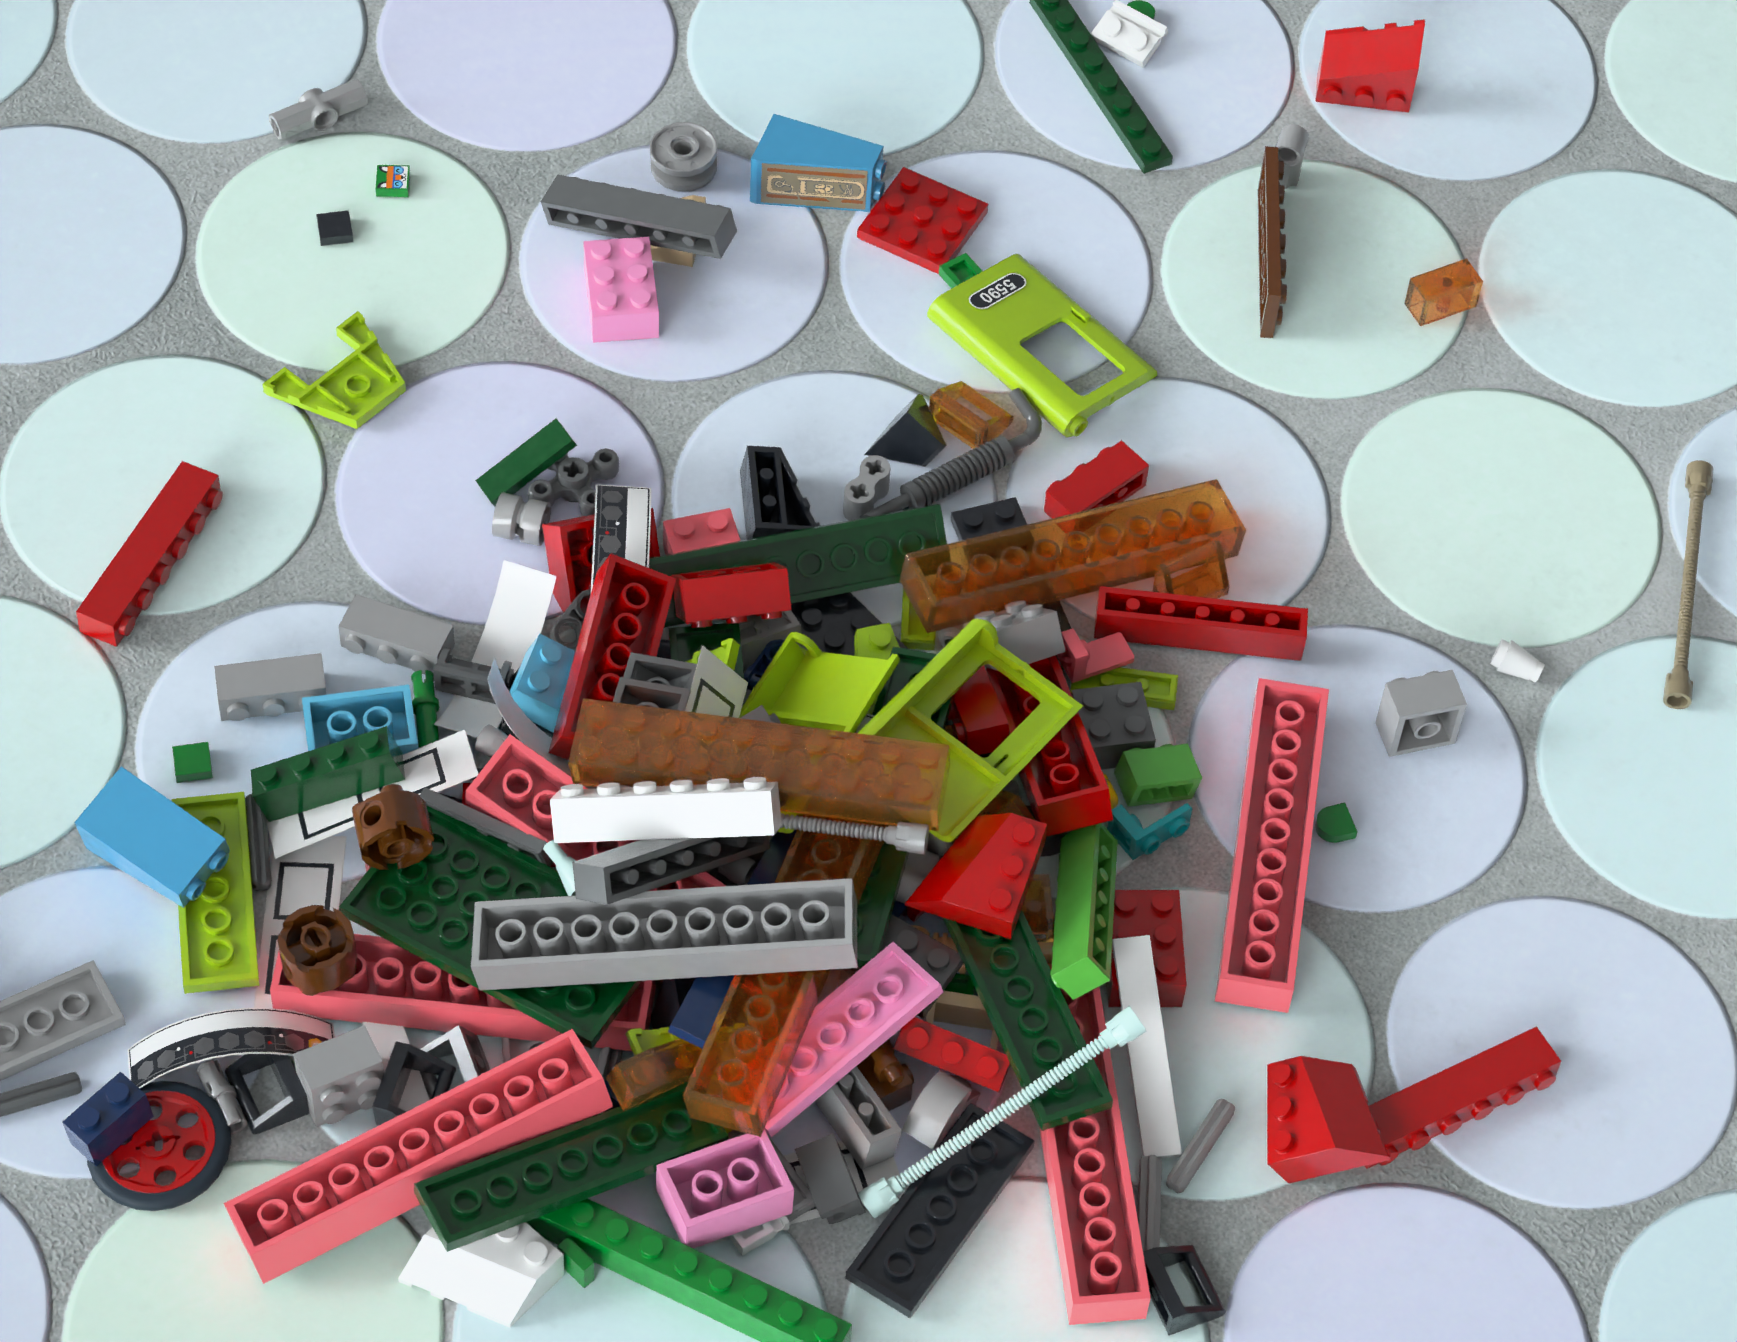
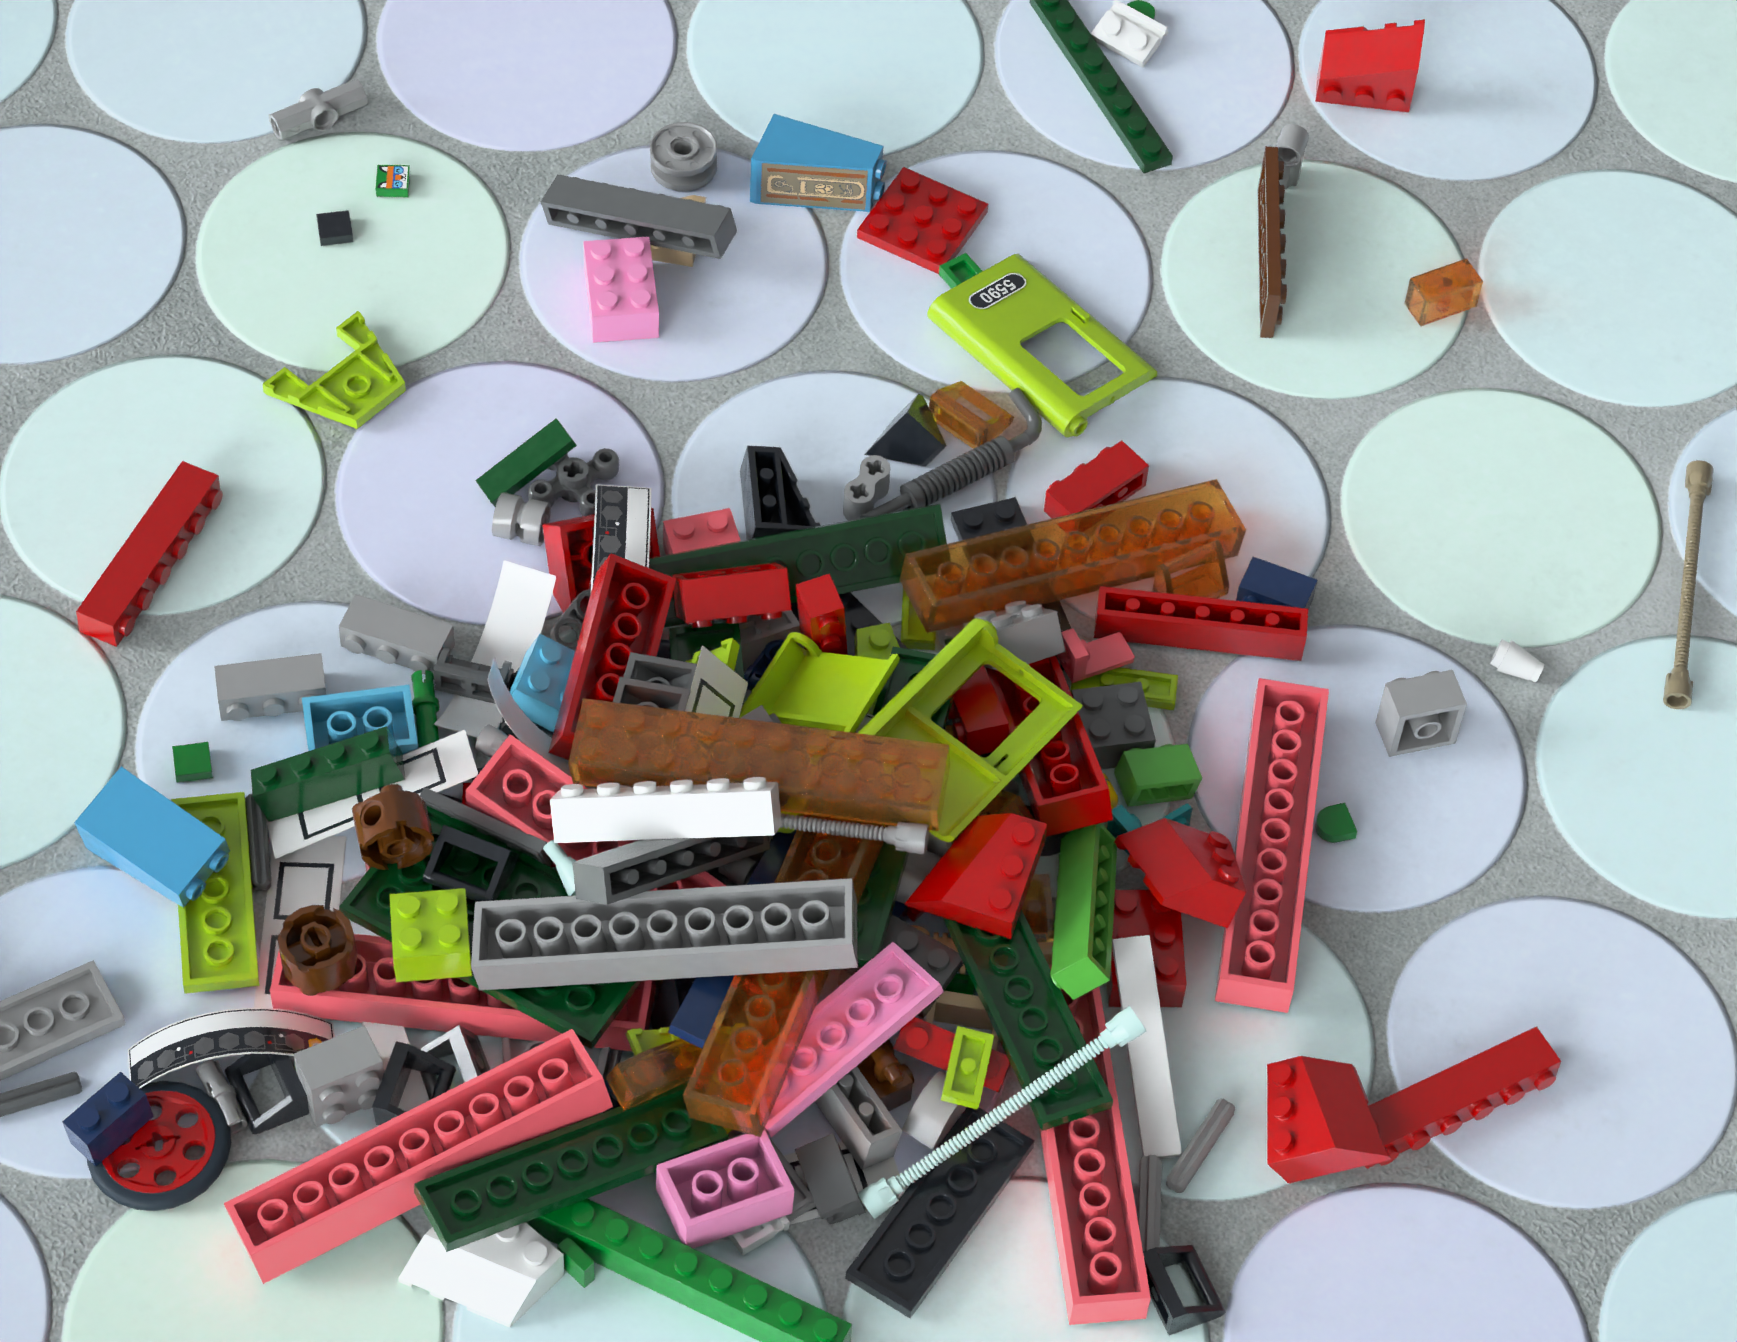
none -> lime brick [389,888,472,982]
none -> black tile [423,825,520,902]
none -> red brick [796,573,848,655]
none -> lime plate [941,1026,994,1109]
none -> red wedge [1114,818,1246,929]
none -> dark blue brick [1236,556,1318,610]

